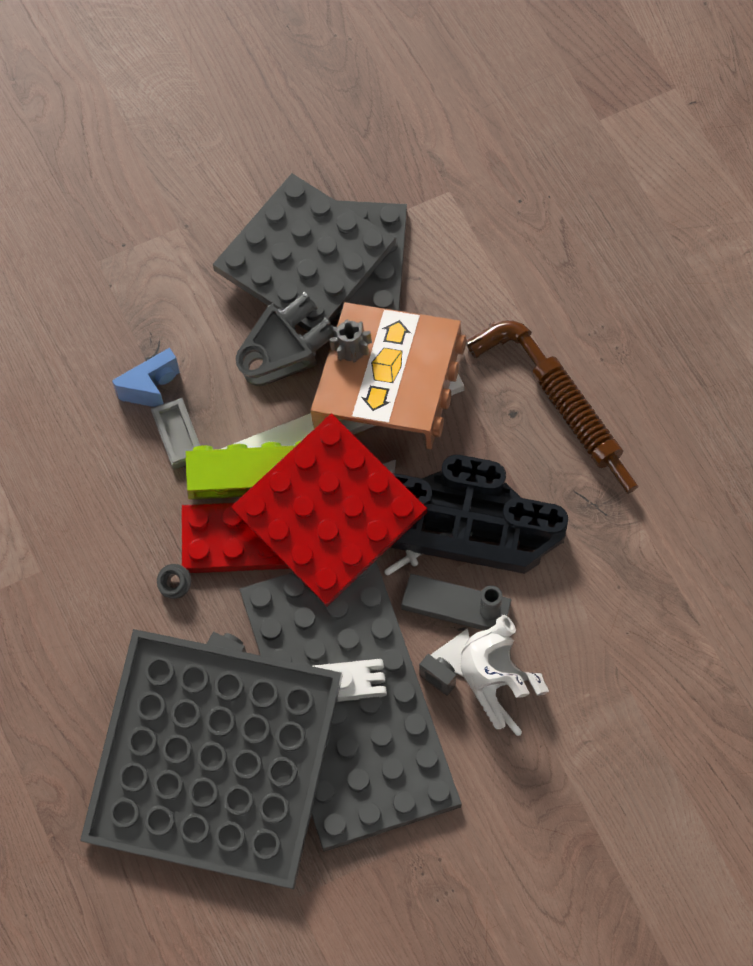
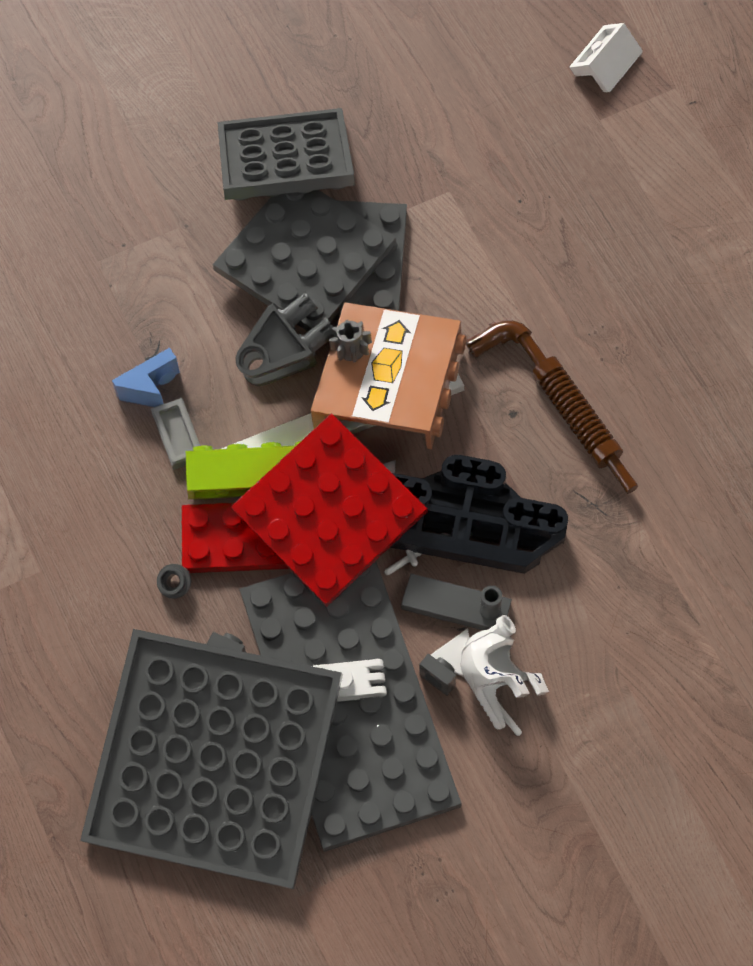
none -> dark grey plate [217,108,355,200]
none -> white panel [569,23,642,92]

